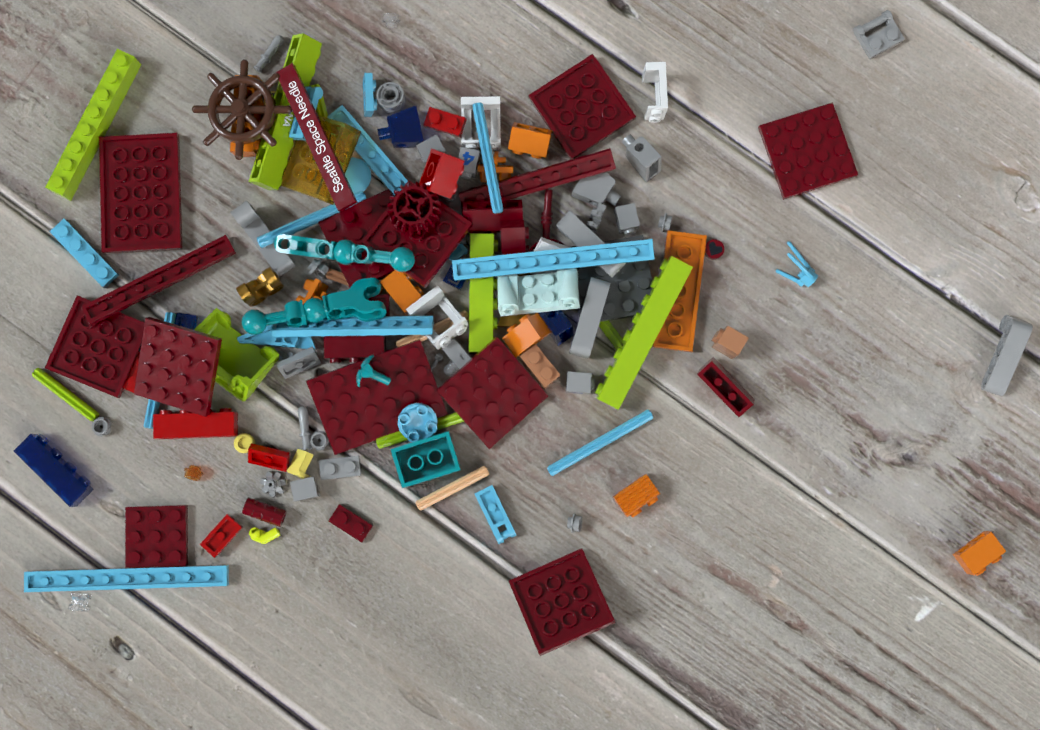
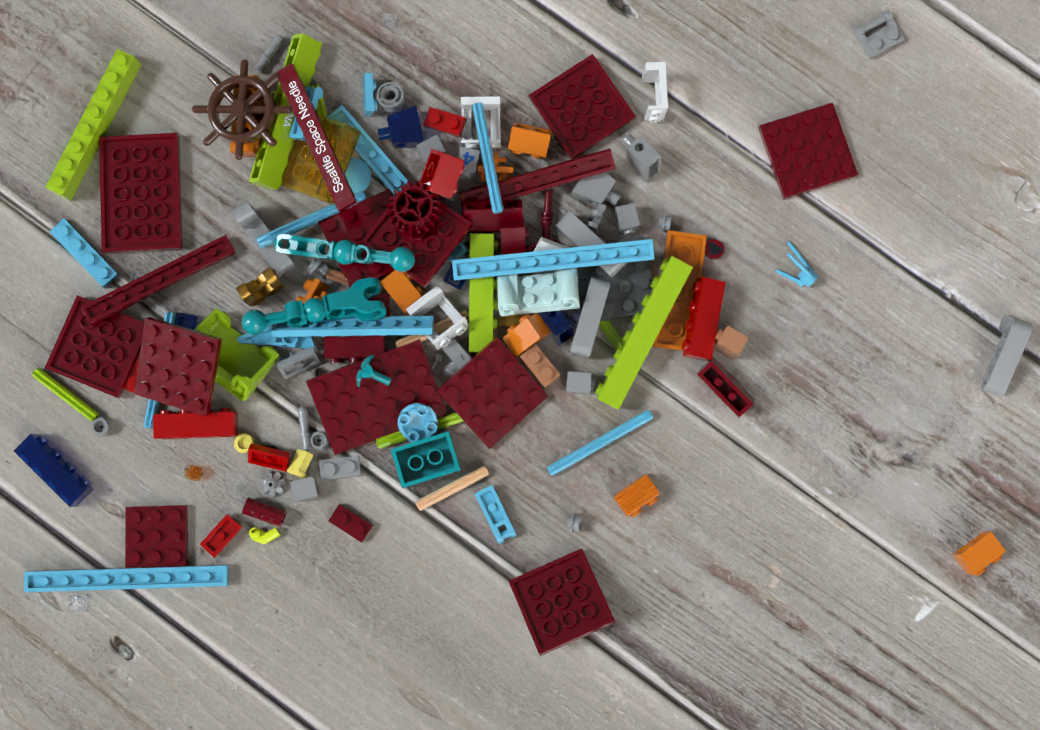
none -> red brick [682,277,726,361]

